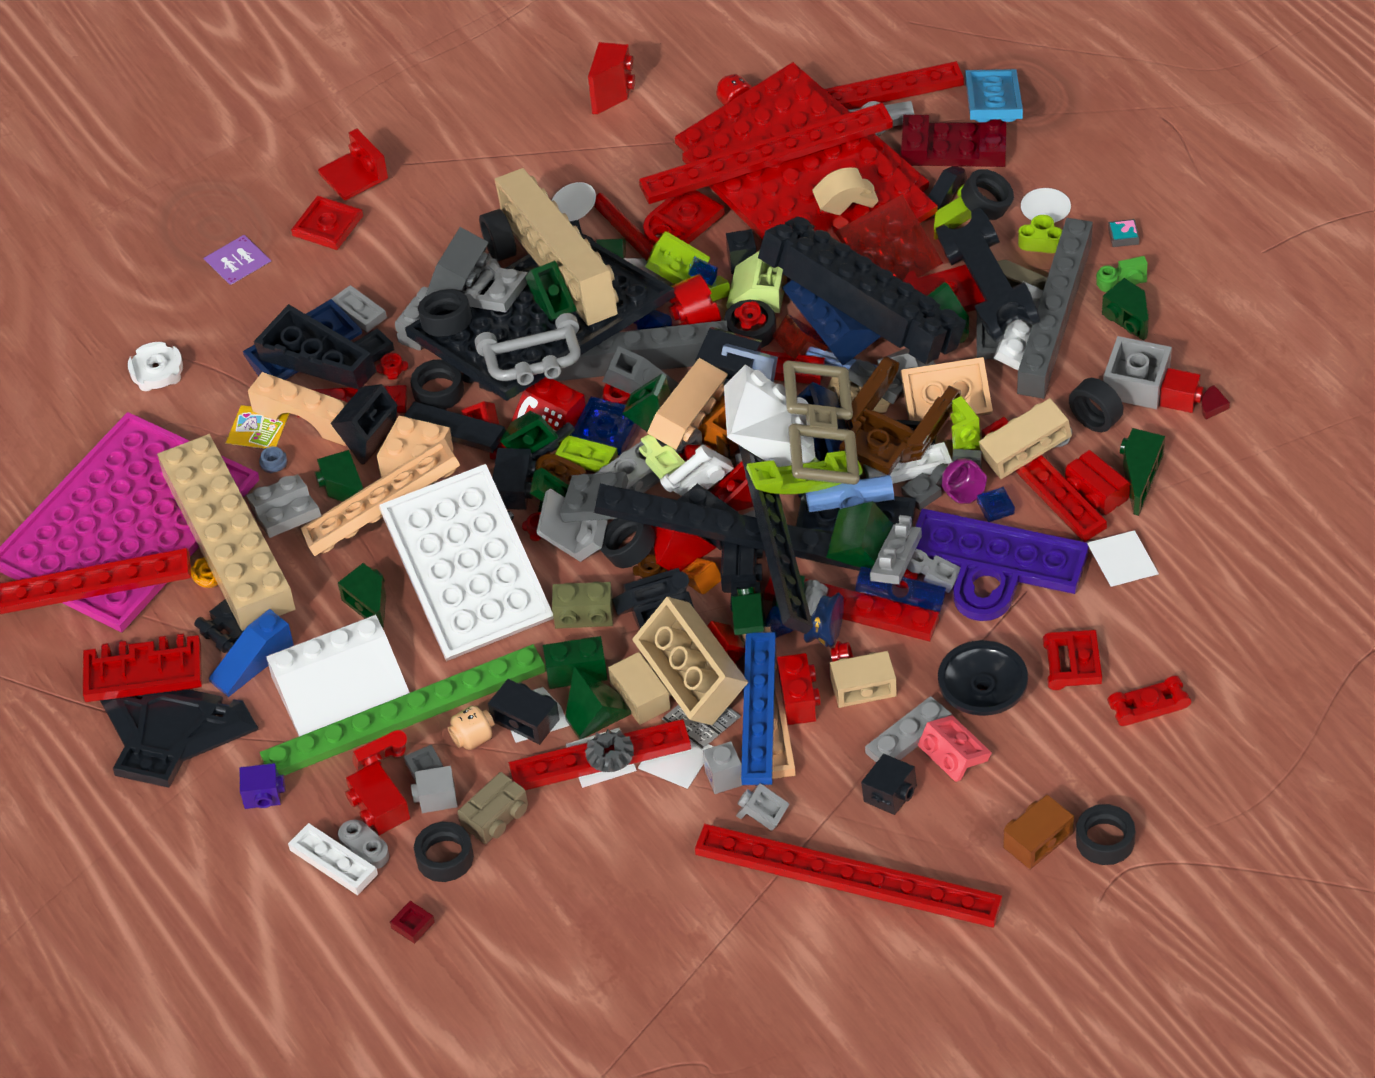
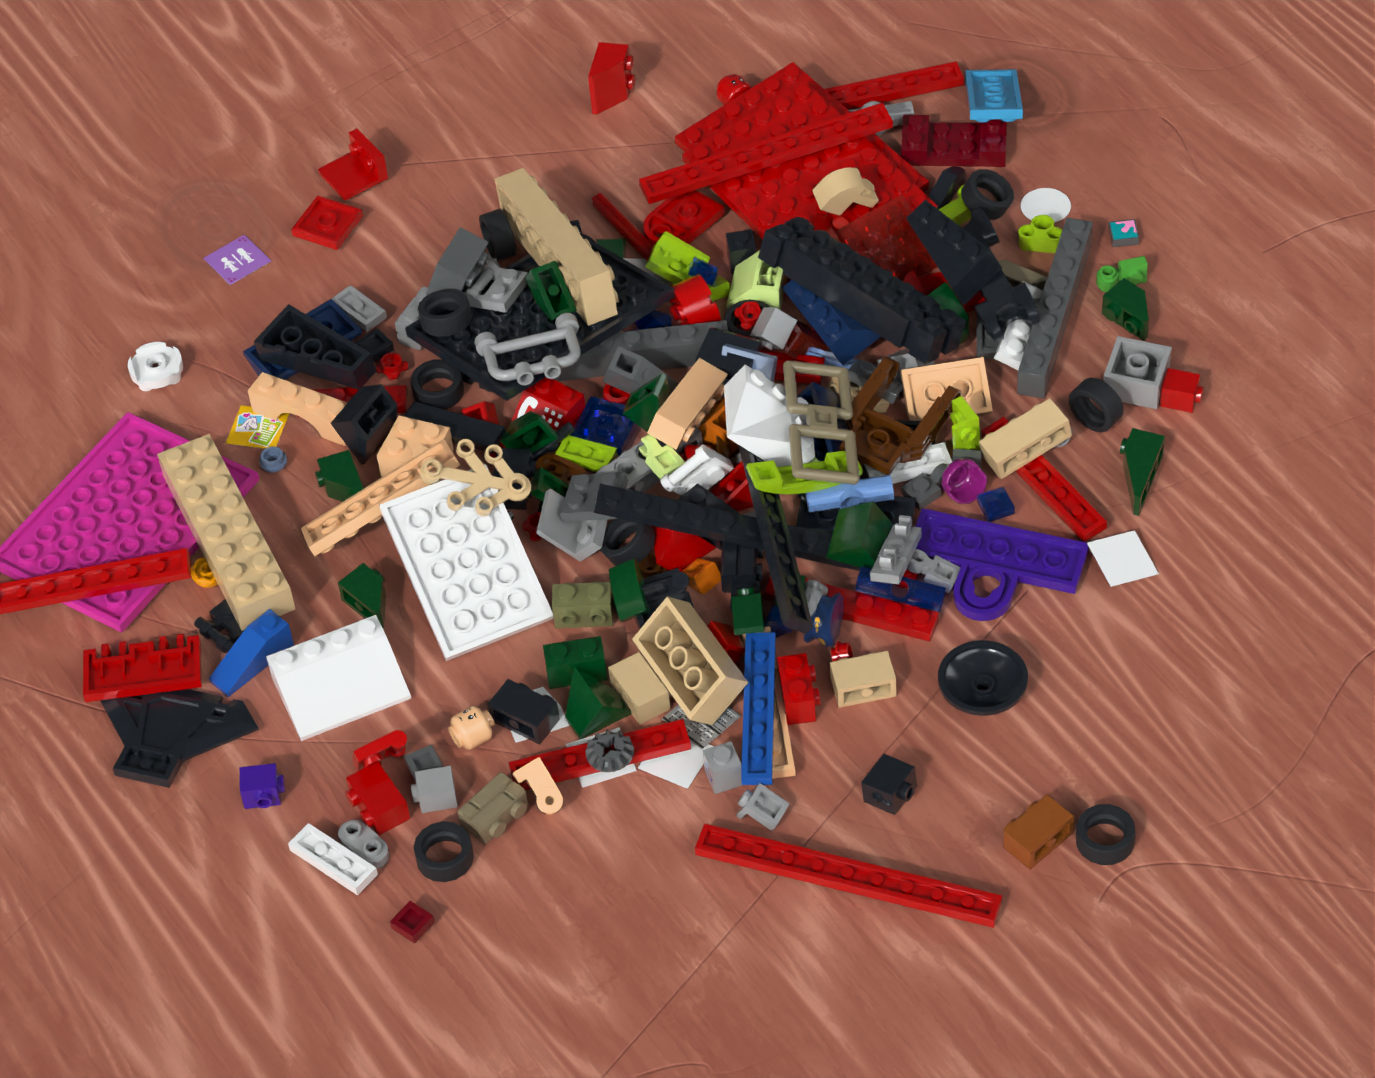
light grey plate [246,474,321,538] -> none
bright green plate [260,644,546,776] -> none
white sticker [552,182,596,221] -> none
light grey plate [865,696,951,762] -> none
coral bracket [918,715,992,782] -> none
red plate [1042,630,1102,690] -> none
red brick [1065,450,1130,516] -> none
red plate [1107,676,1192,726] -> none
dark red tile [1201,385,1230,419] -> none
none -> tan plant [420,439,531,517]
none -> light nougat leg [513,757,563,815]
none -> dark green slope [609,558,650,622]
none -> light grey brick [750,307,797,352]
none -> black wedge [906,200,1003,306]

